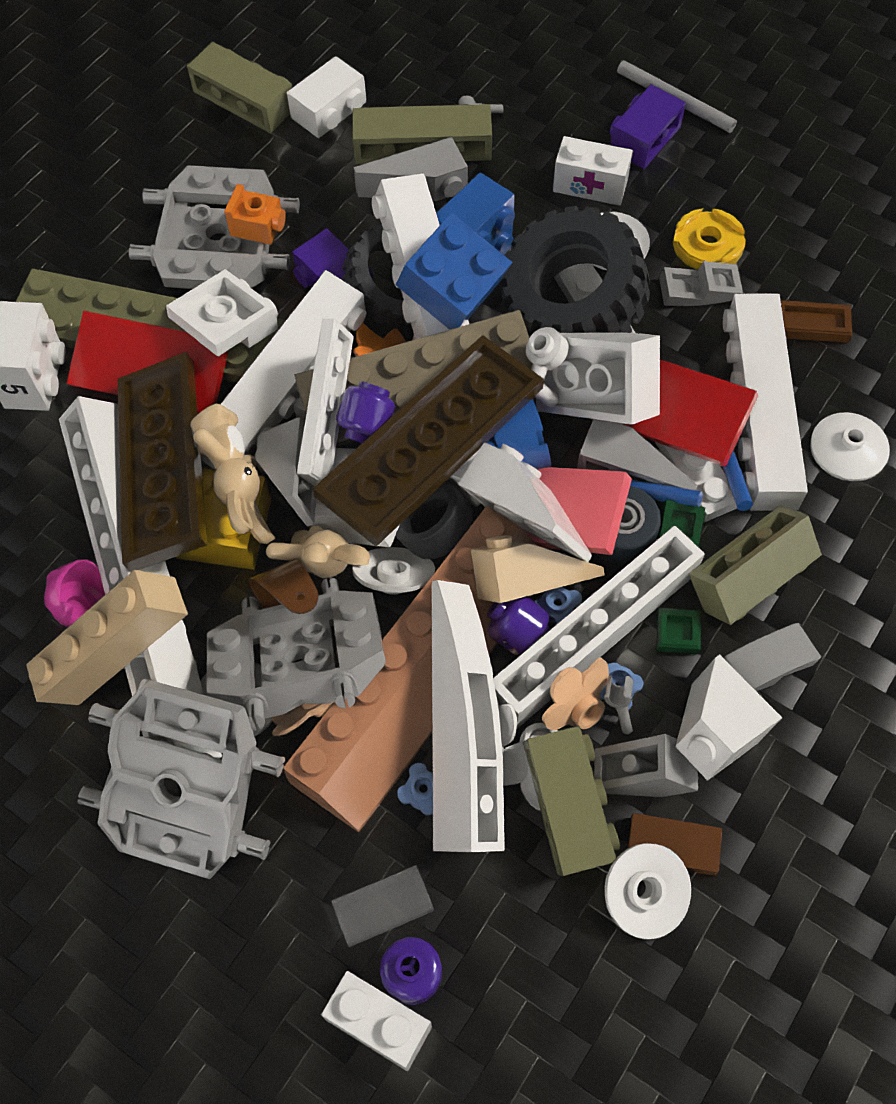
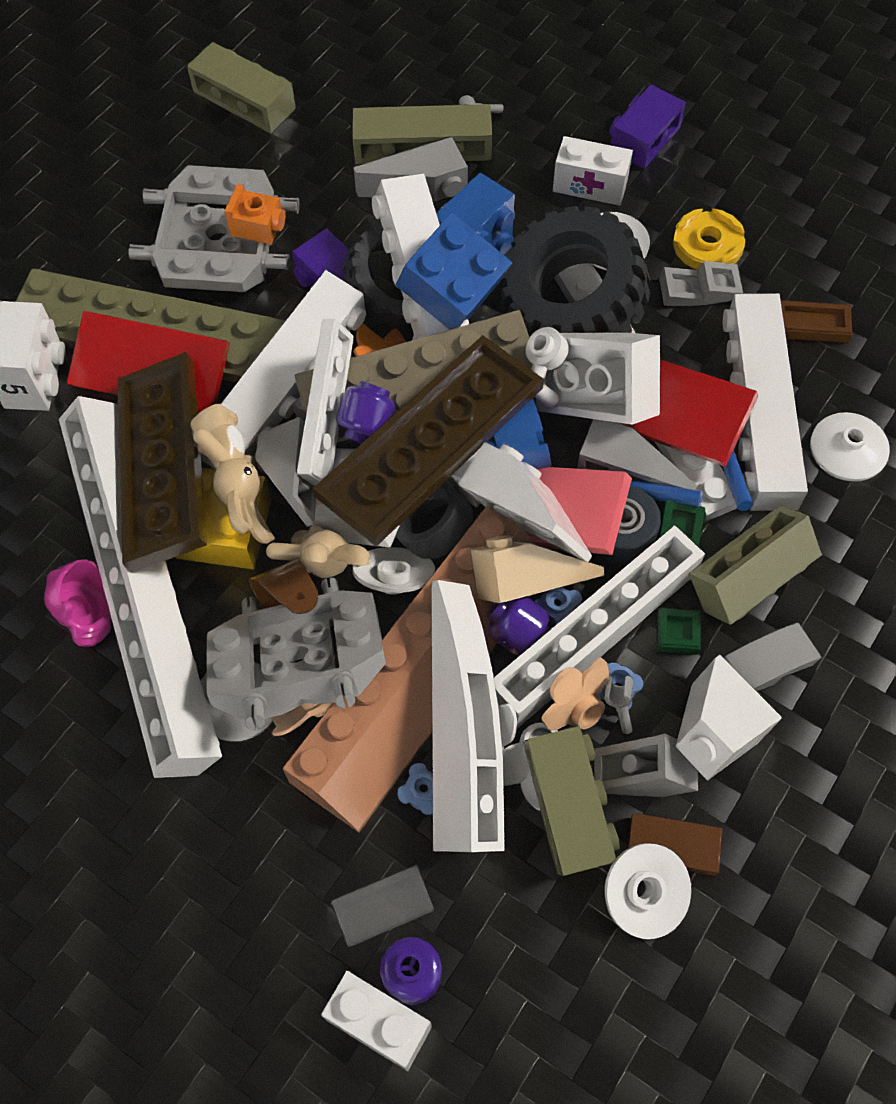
tan brick [26,569,188,705] -> none
light grey piece [78,680,285,879] -> none
white plate [166,269,278,356] -> none
white brick [287,56,366,138] -> none
light grey piece [617,60,737,133] -> none

